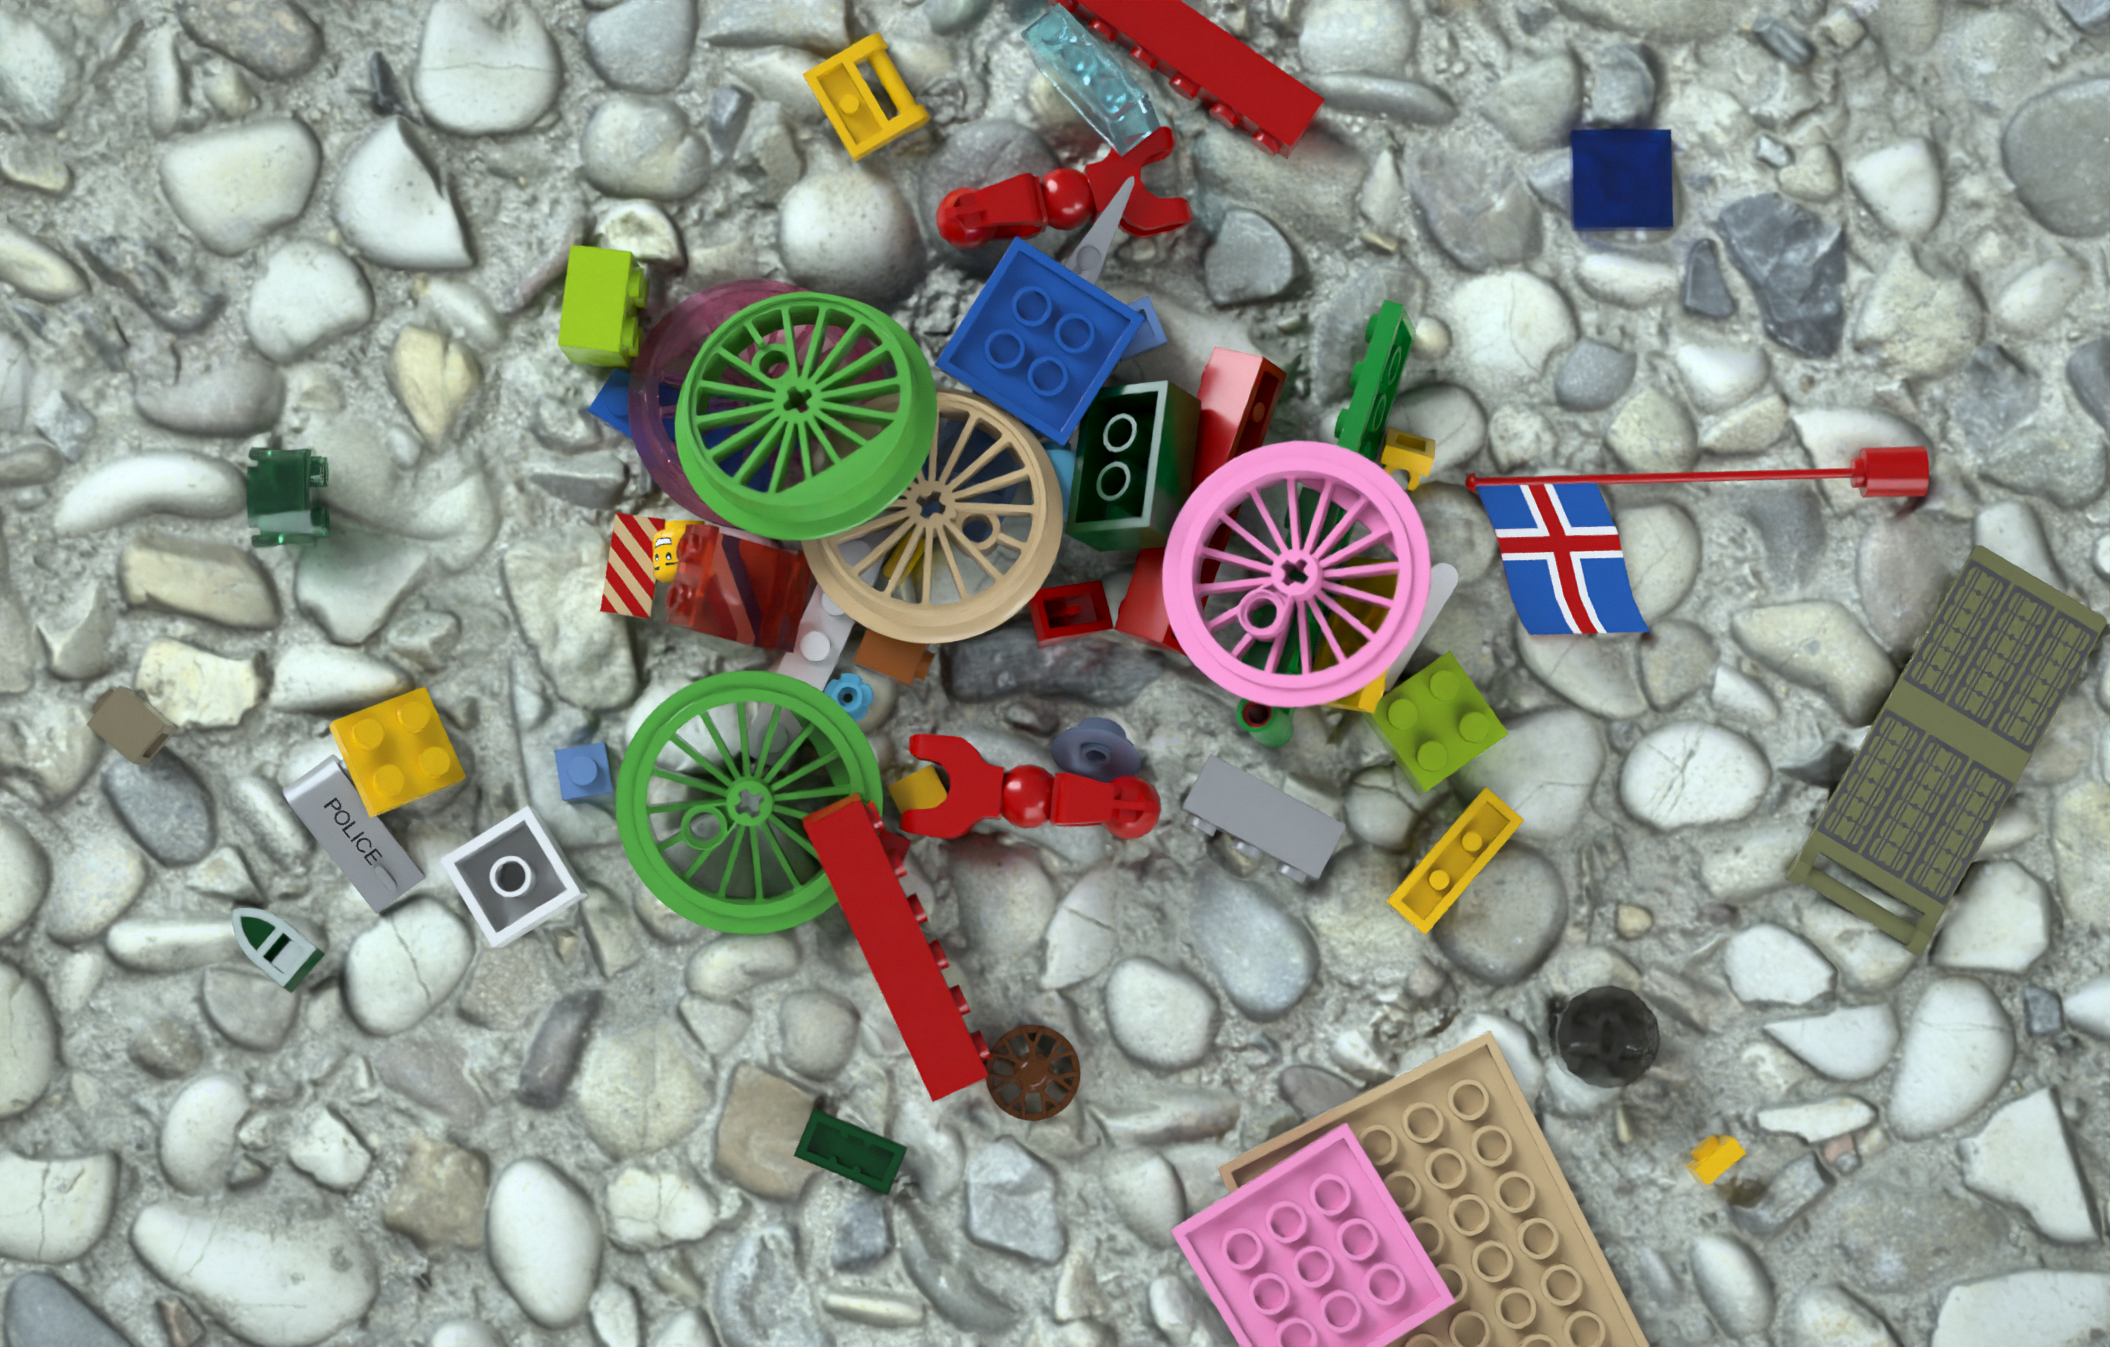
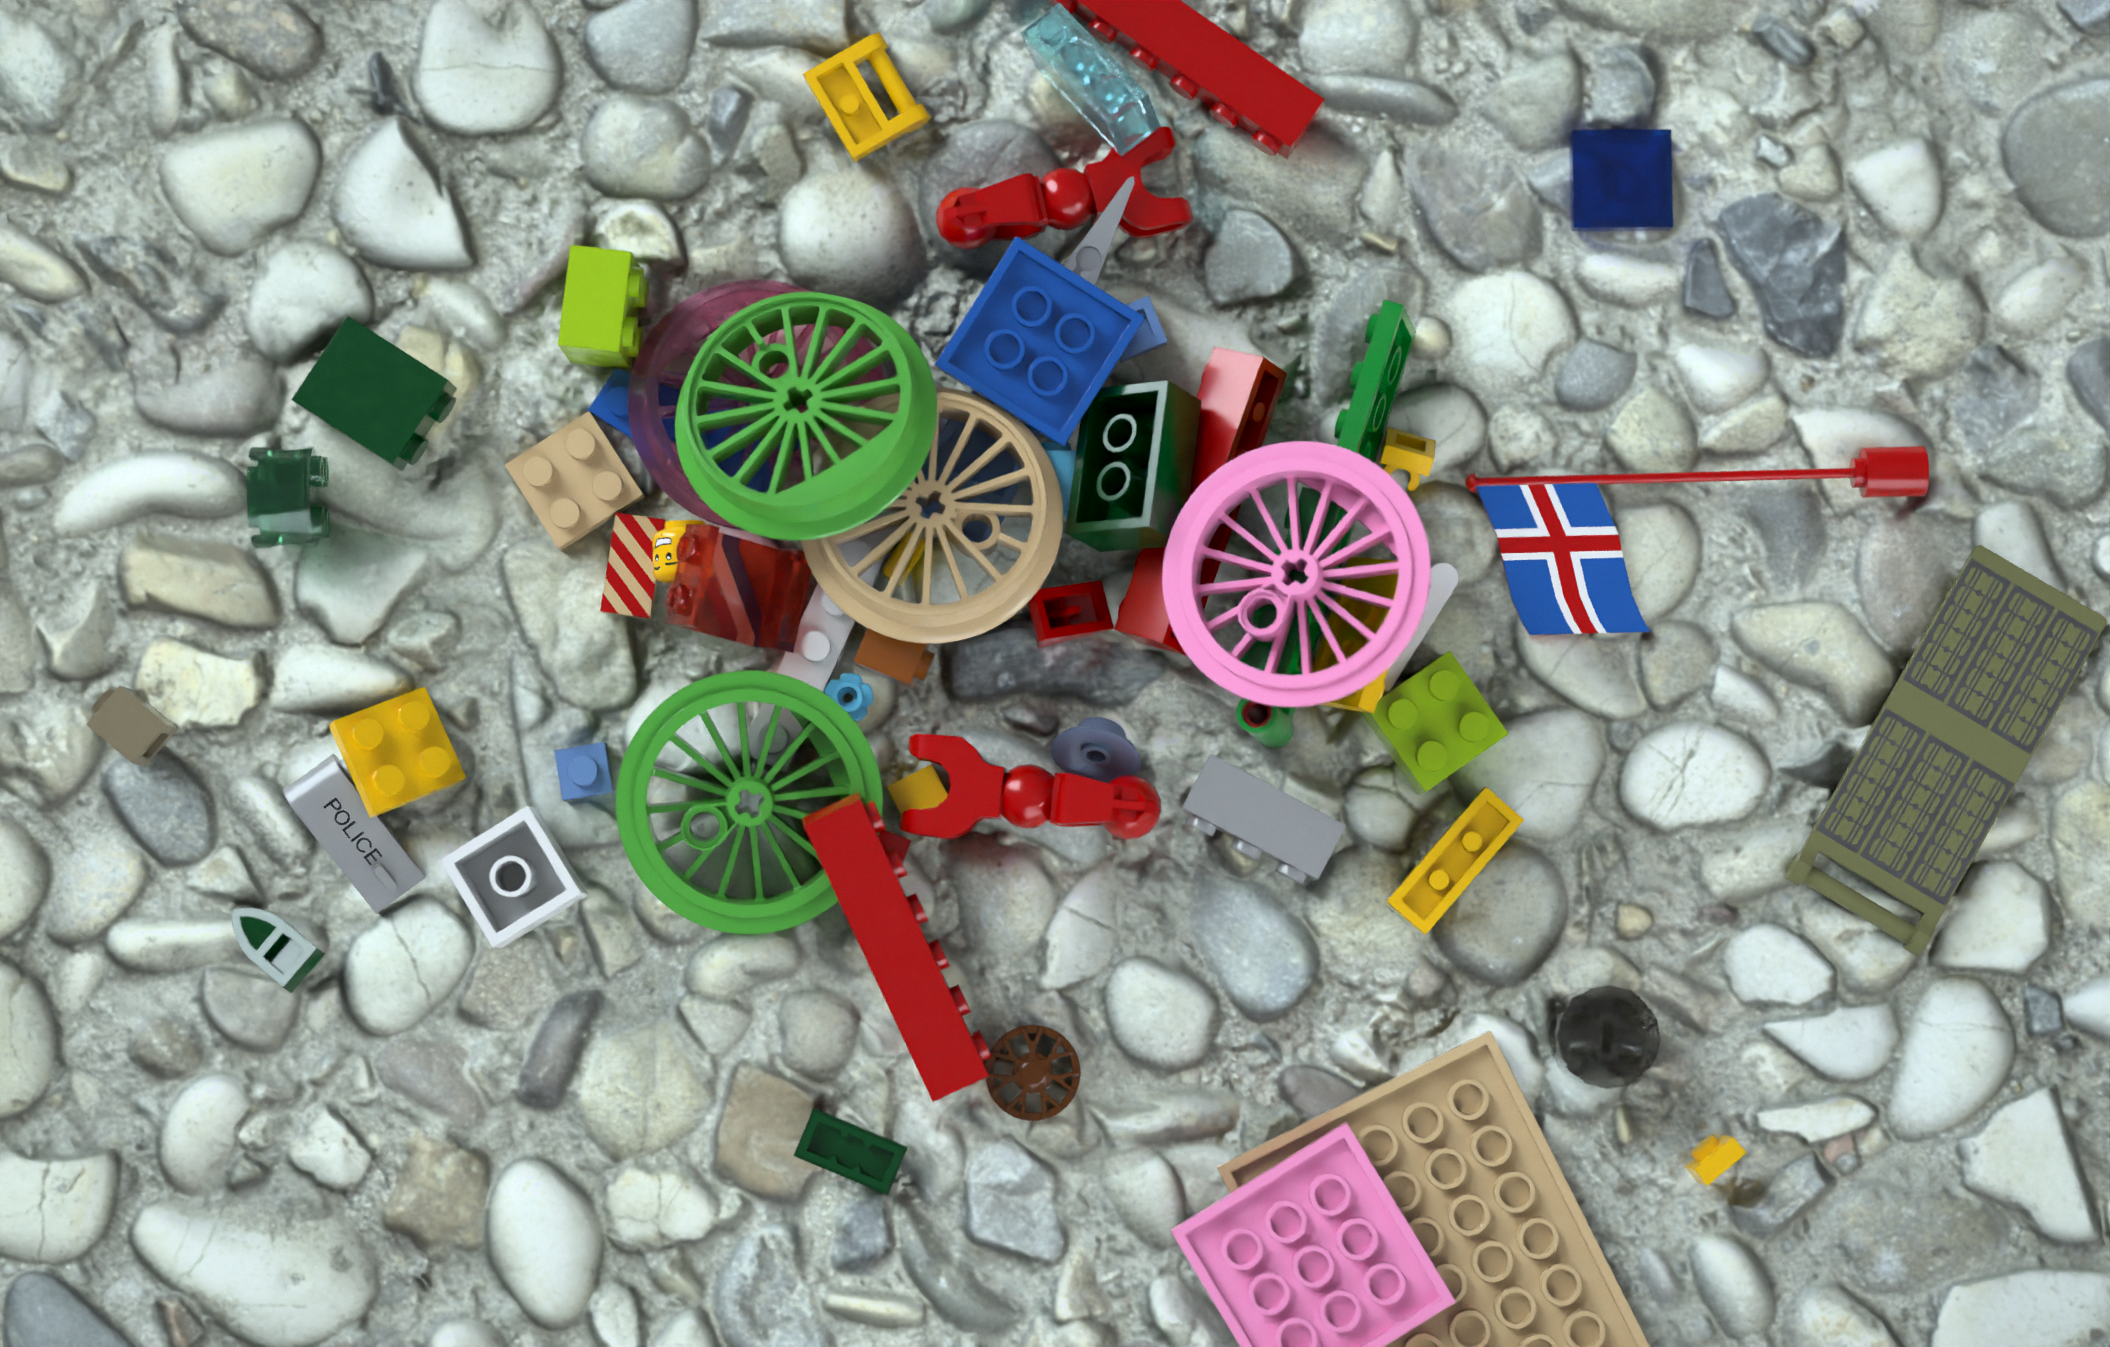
none -> dark green brick [291,316,457,472]
none -> tan plate [505,411,645,551]

